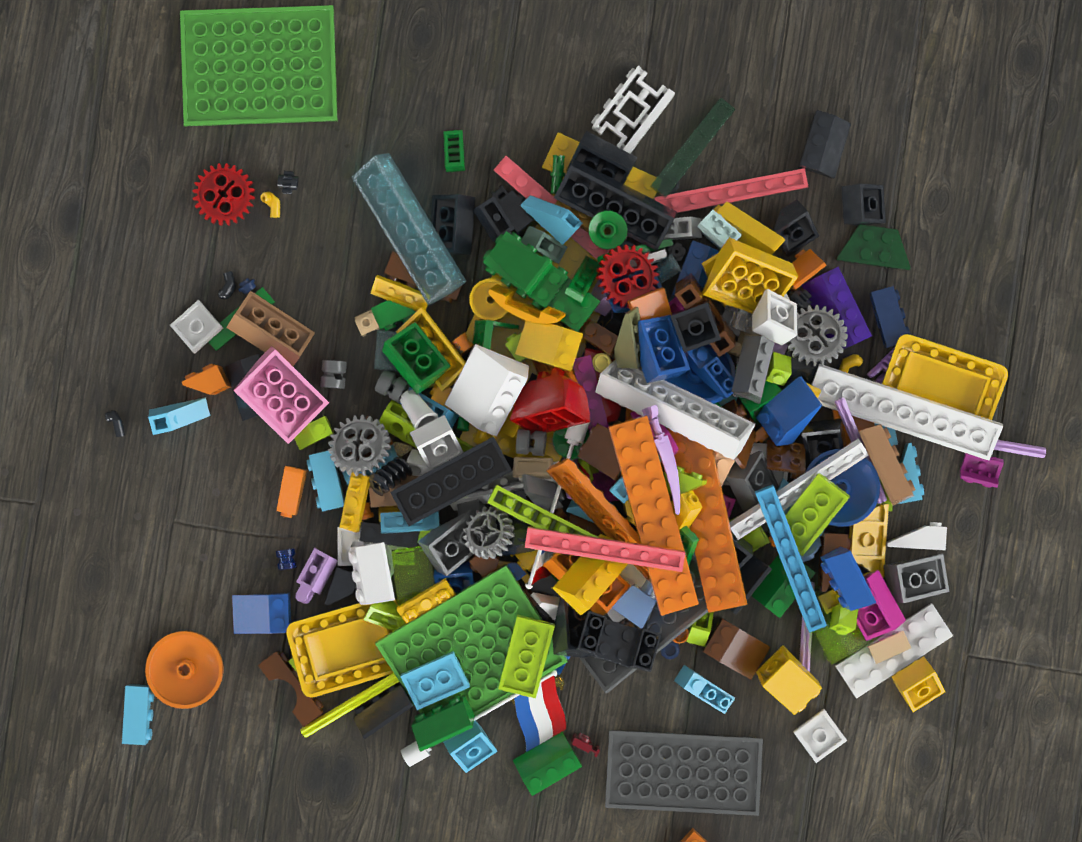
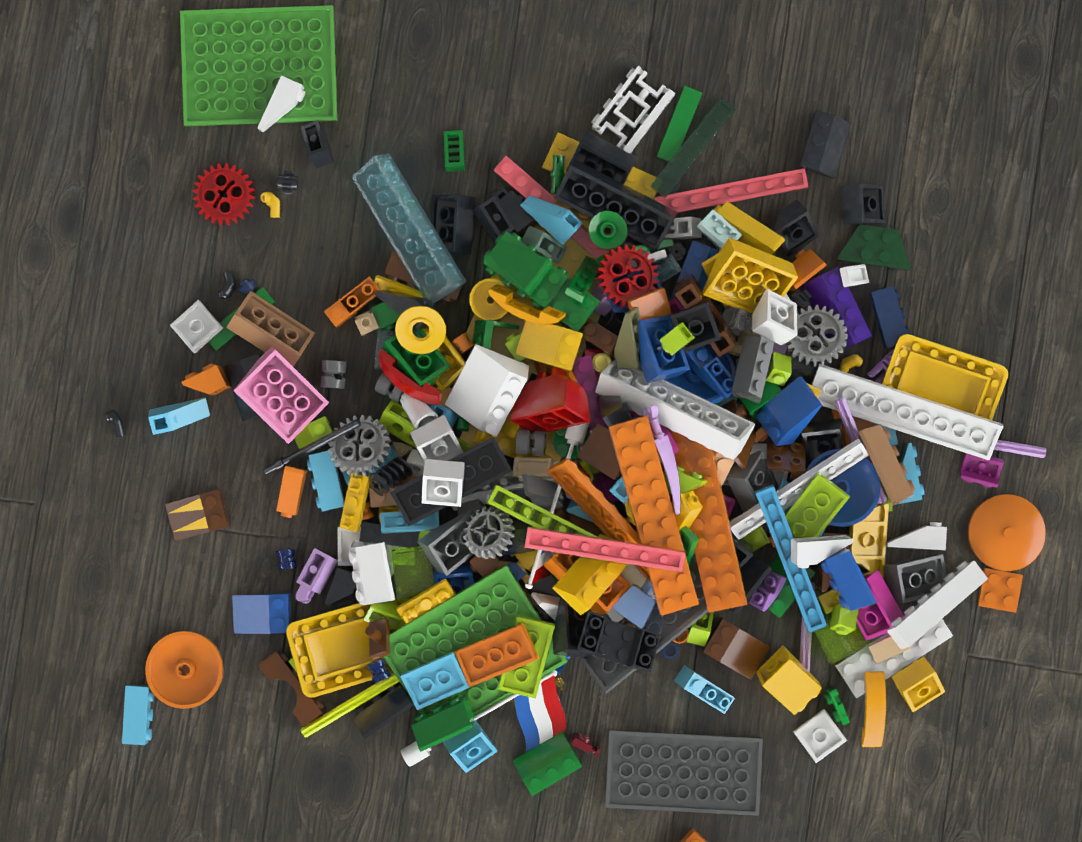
none -> reddish brown slope [165,489,231,541]
none -> white slope [258,76,305,132]
none -> black bar [263,419,361,475]
none -> black slope [301,120,334,169]
none -> orange slope [324,276,380,328]
none -> reddish brown tile [365,617,390,659]
none -> clear blue wheel [366,658,391,683]
none -> black slope [375,290,438,330]
none -> red slope [378,349,442,405]
none -> yellow piece [395,306,446,354]
none -> white slope [422,459,464,507]
none -> orange tile [454,622,539,687]
none -> black slope [597,396,632,426]
none -> green tile [656,86,702,164]
none -> lime brick [660,322,695,356]
none -> medium lavender slope [749,570,787,611]
none -> white slope [791,535,853,568]
none -> green wing [824,685,850,725]
none -> white tile [840,264,869,287]
none -> light orange slope [861,671,886,747]
none -> white brick [887,561,988,649]
none -> orange dish [967,494,1046,571]
none -> orange plate [977,568,1023,613]

